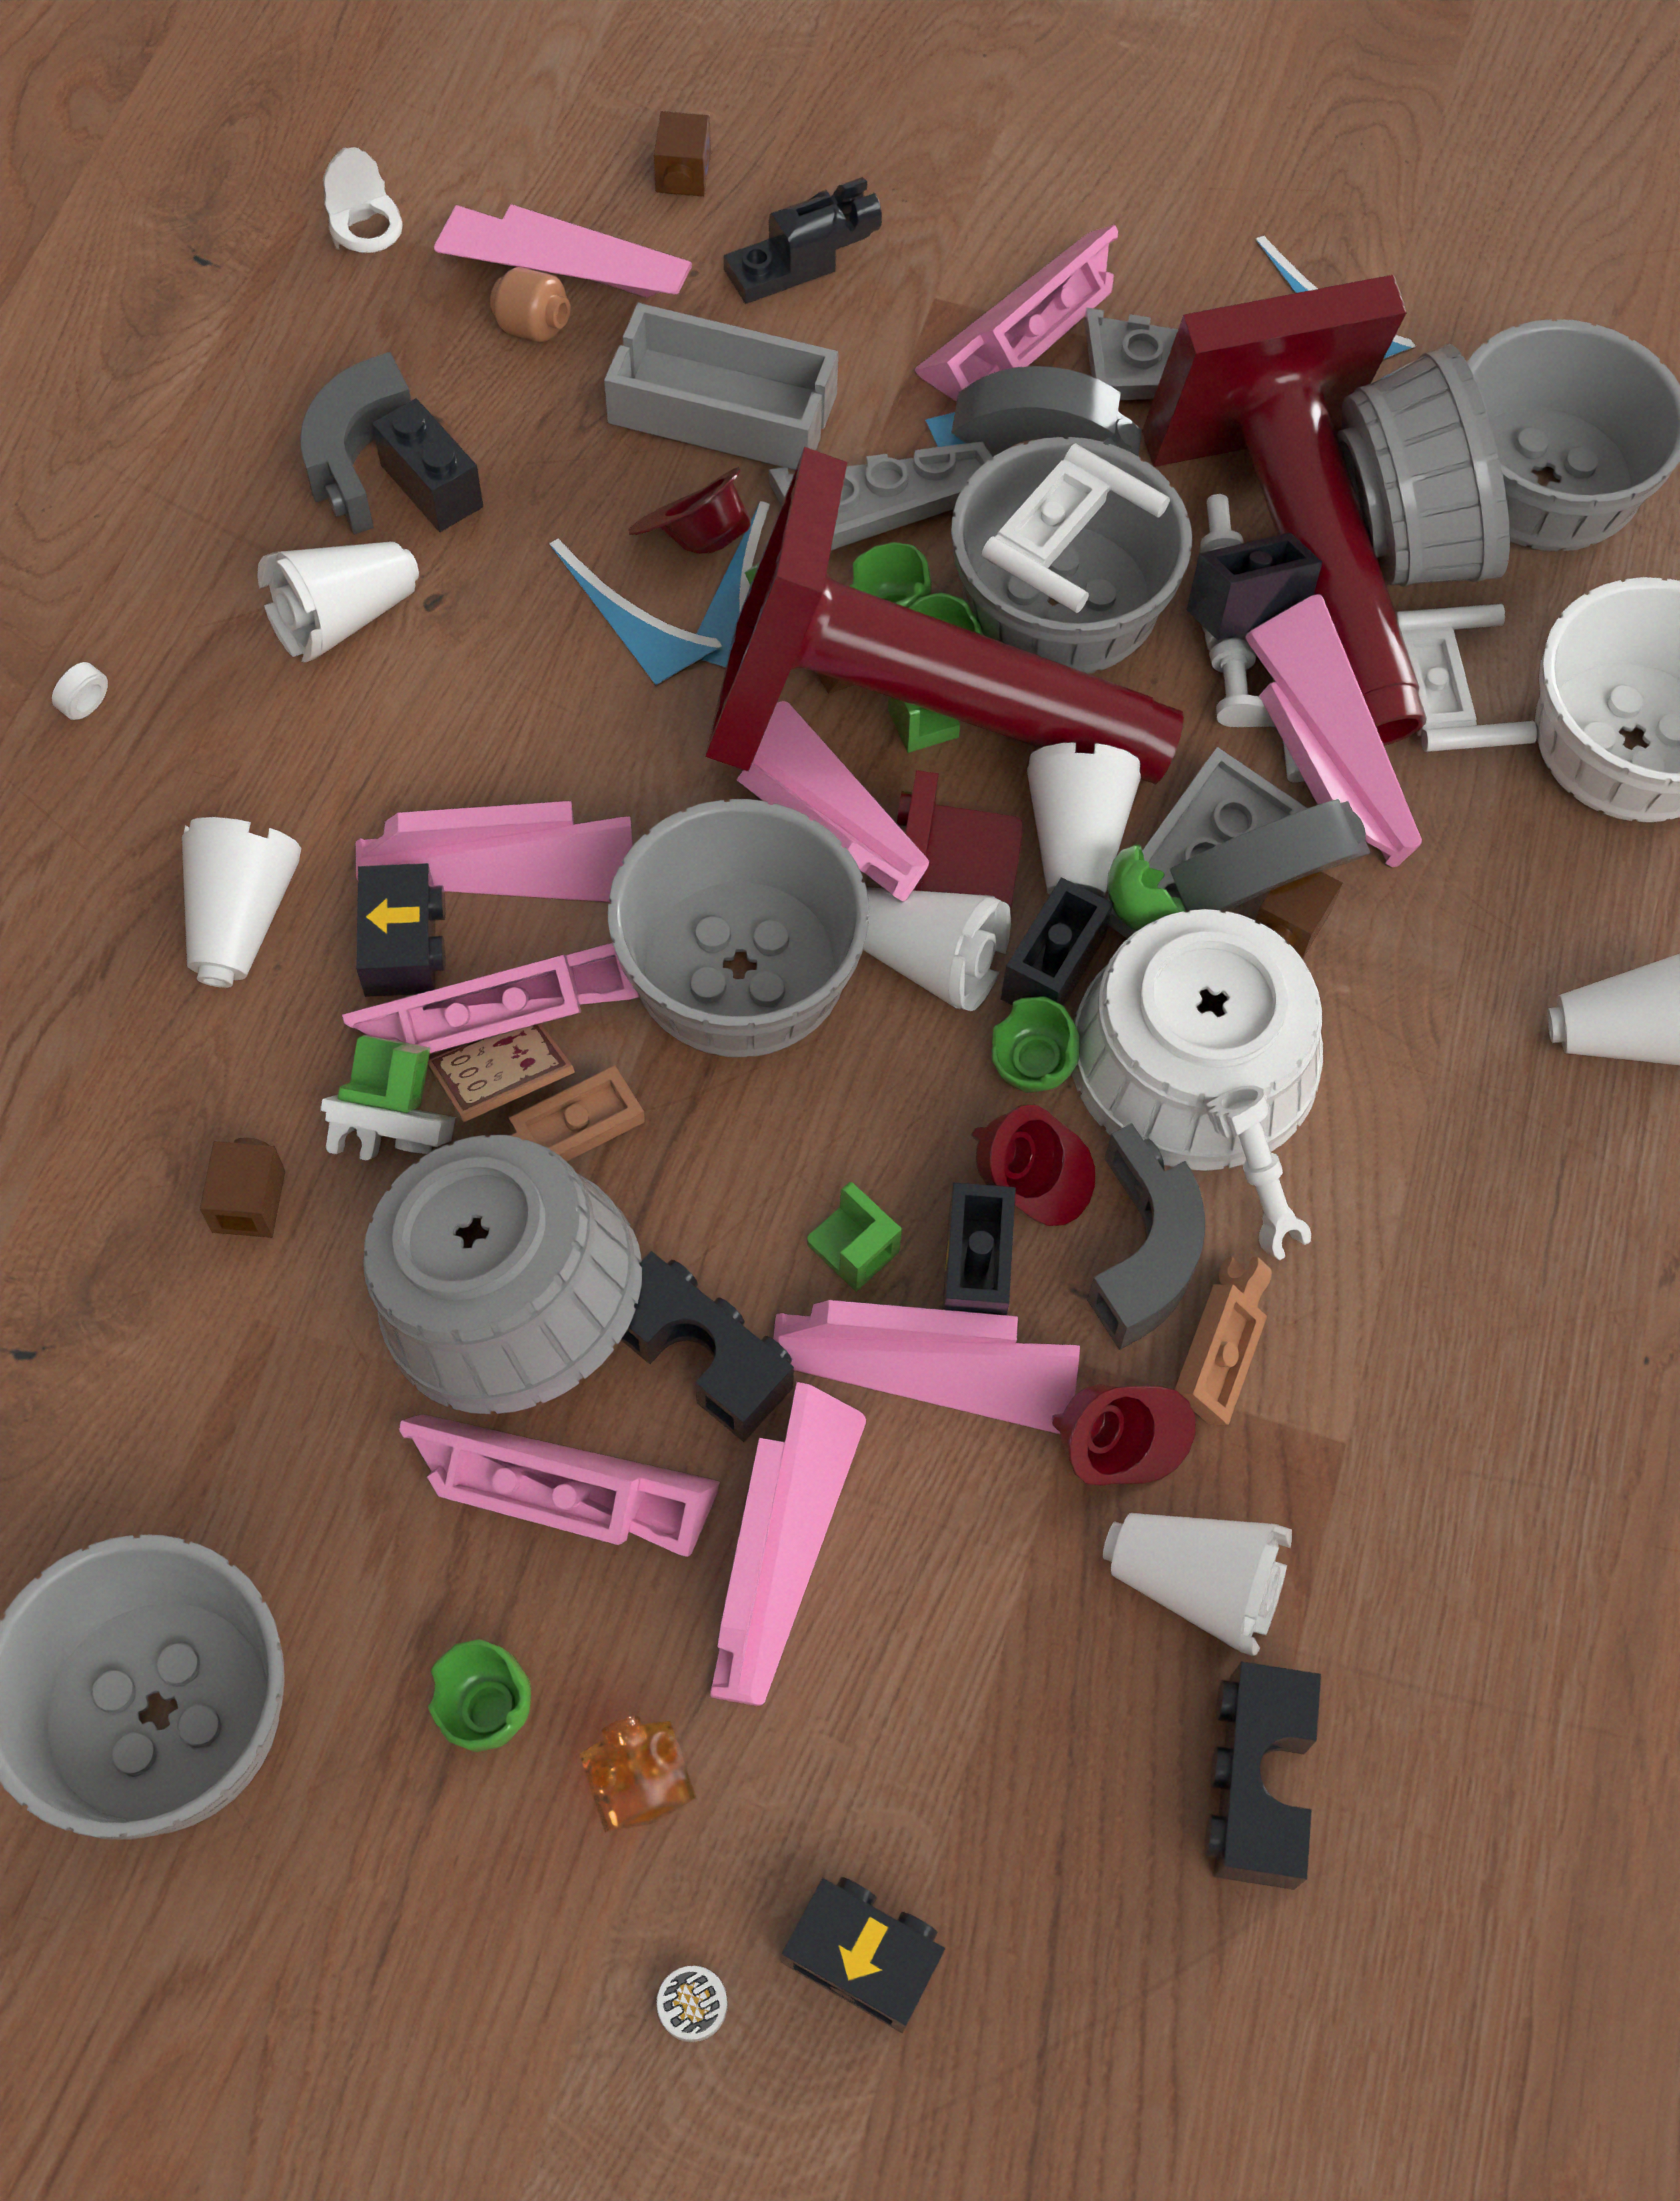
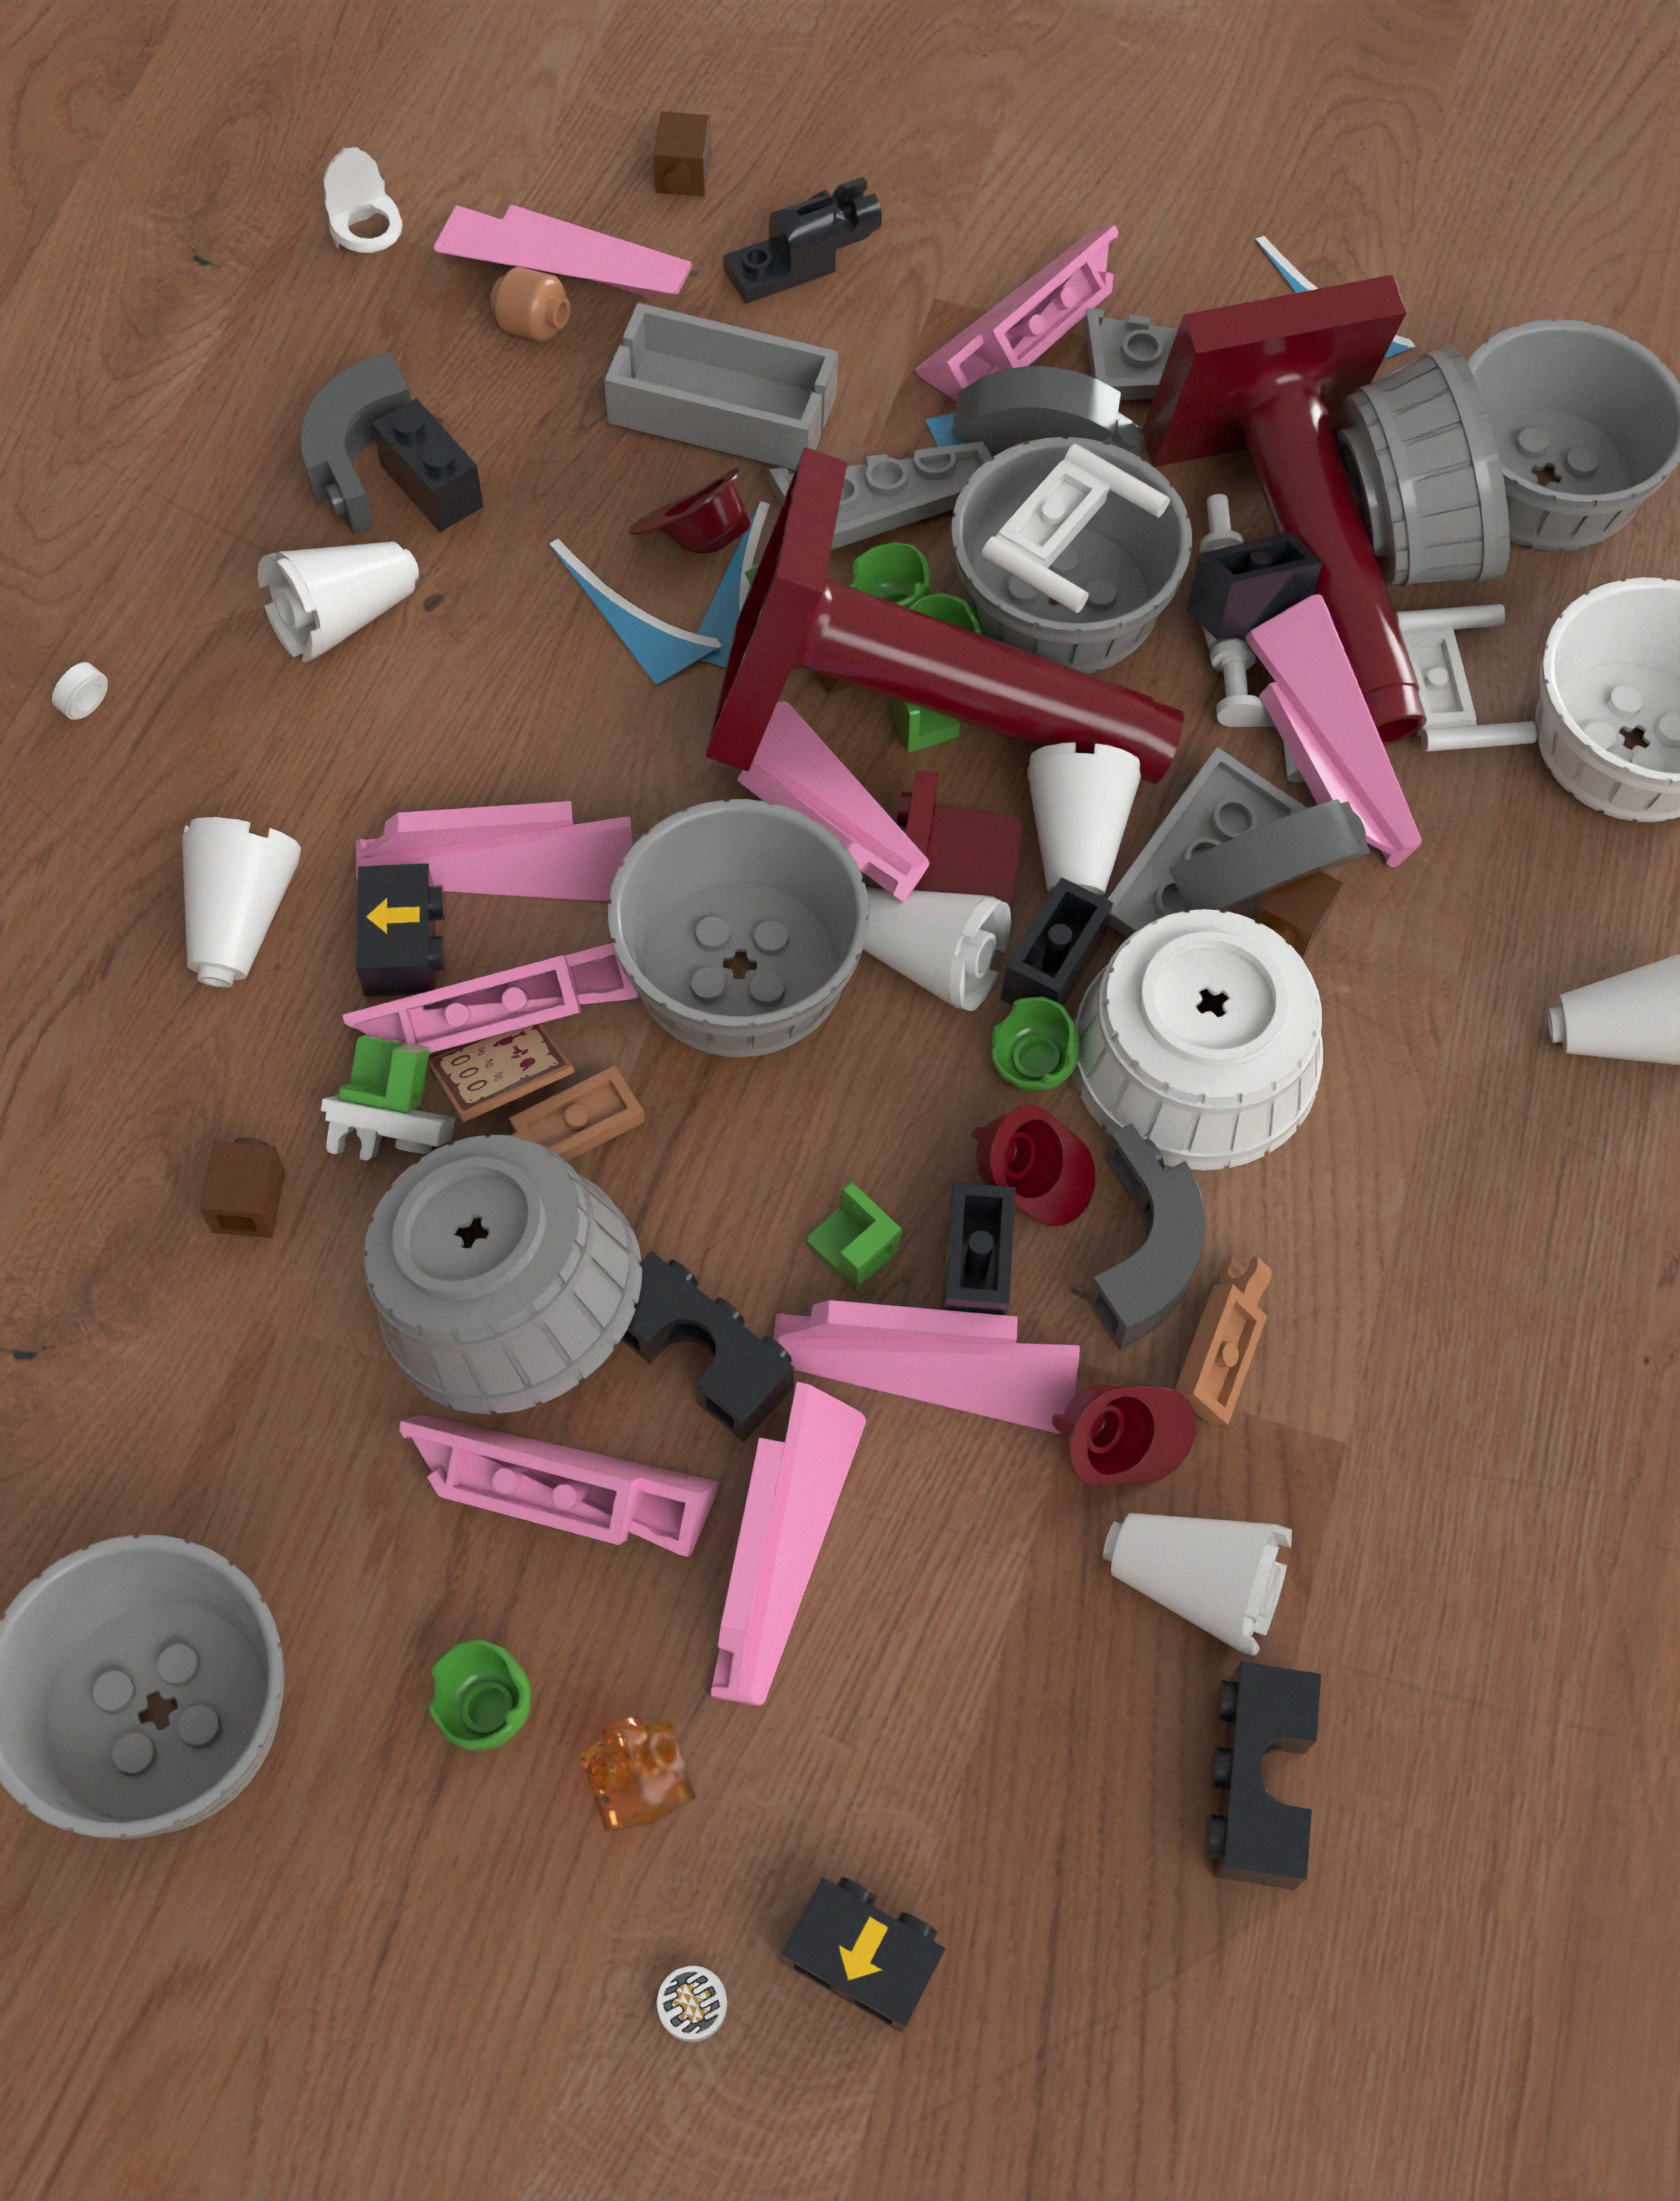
bright green hair [1107,844,1186,931] -> none
white piece [1205,1086,1311,1260] -> none

